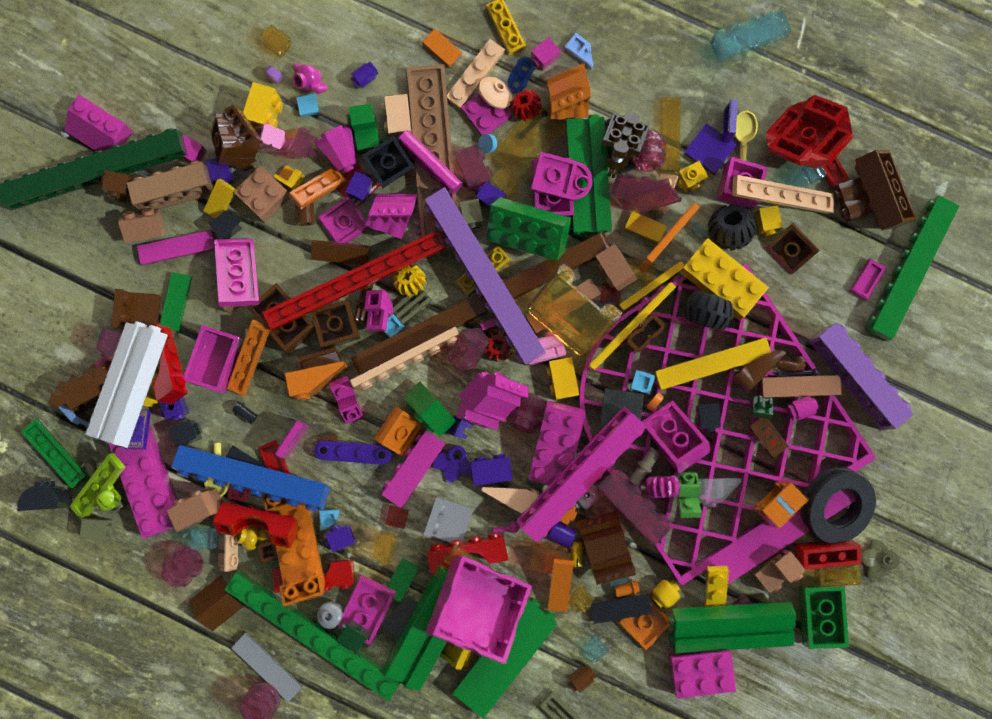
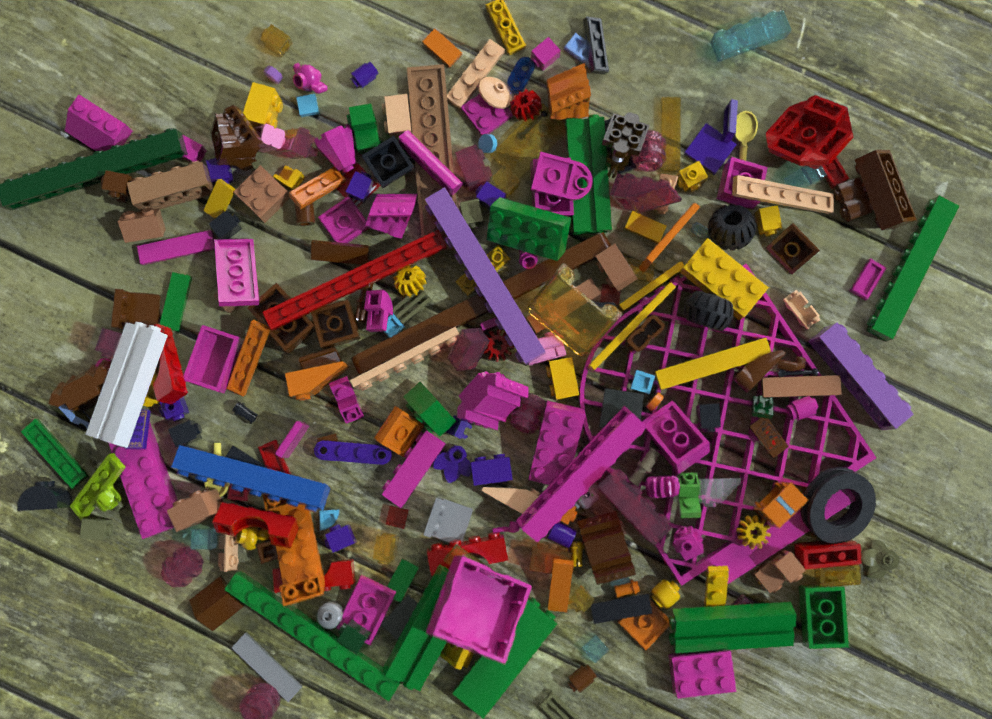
none -> dark pink cone [519,250,538,269]
none -> black tile [583,17,609,74]
none -> dark pink brick [672,525,703,561]
none -> yellow gear [736,515,771,549]
none -> light nougat hinge [783,290,820,330]

